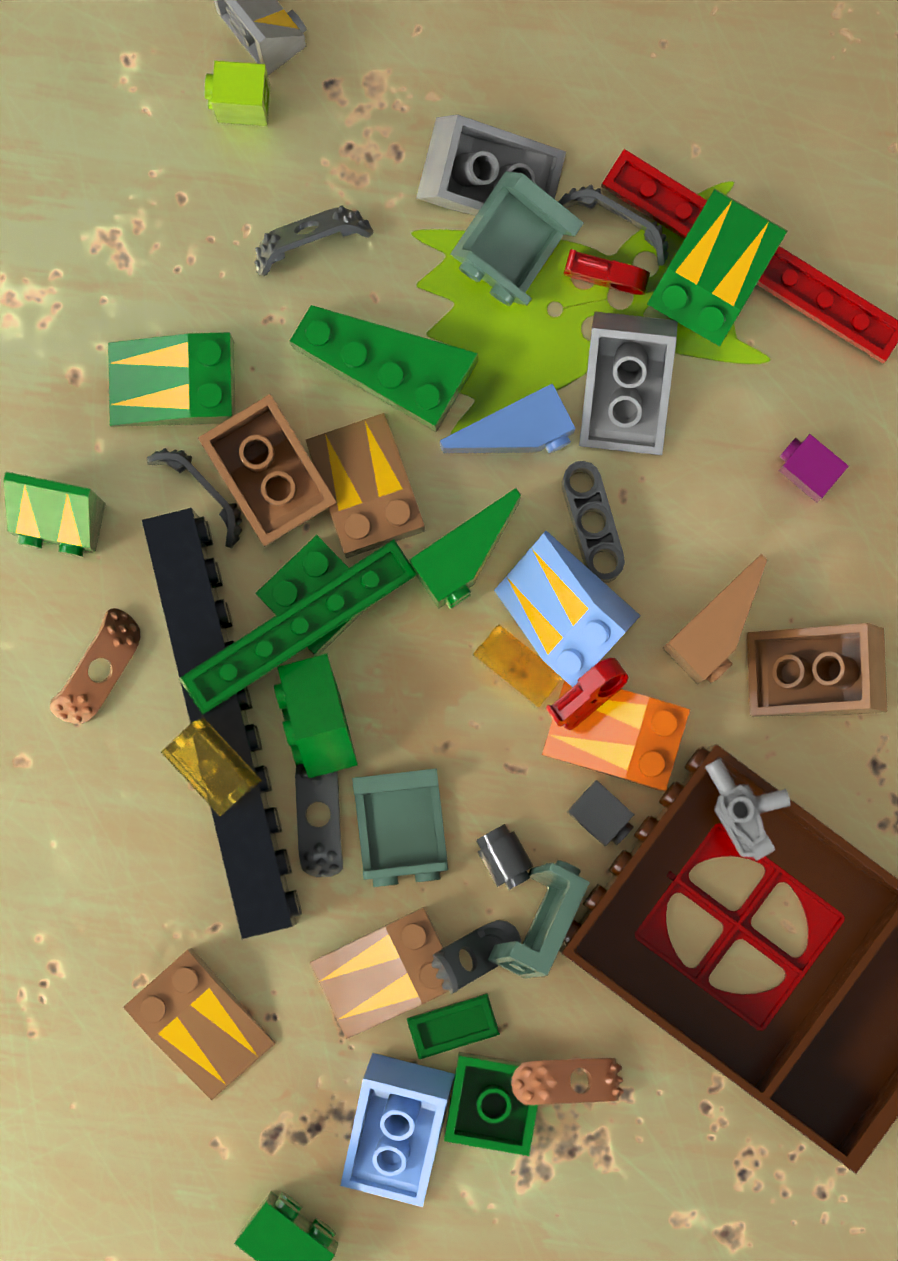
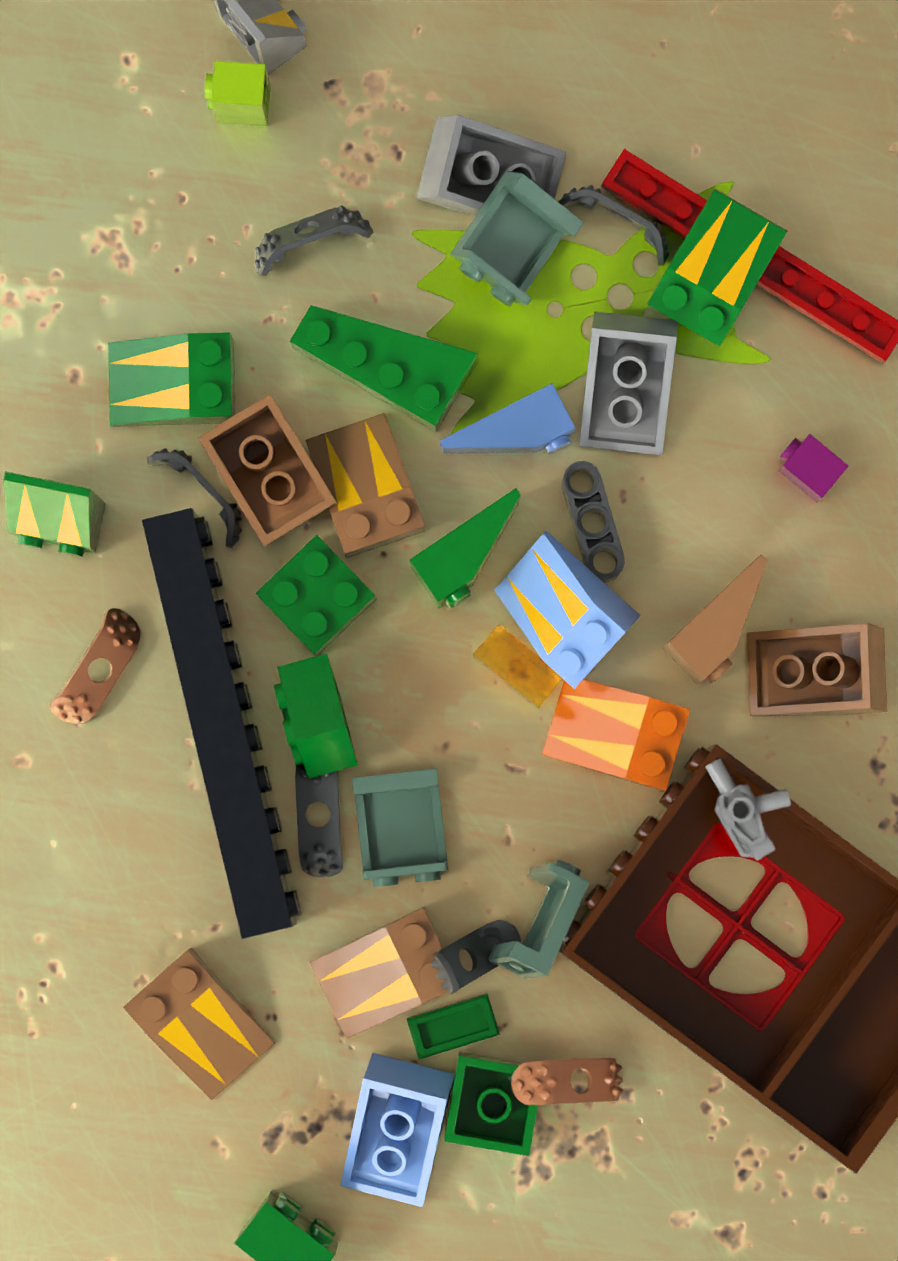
clear yellow hinge [161,717,262,816] -> none
green tile [179,539,418,715] -> none
dark grey brick [476,824,534,890] -> none
red piece [546,658,629,730] -> none
red piece [563,249,650,295] -> none
dark grey brick [567,780,635,846] -> none

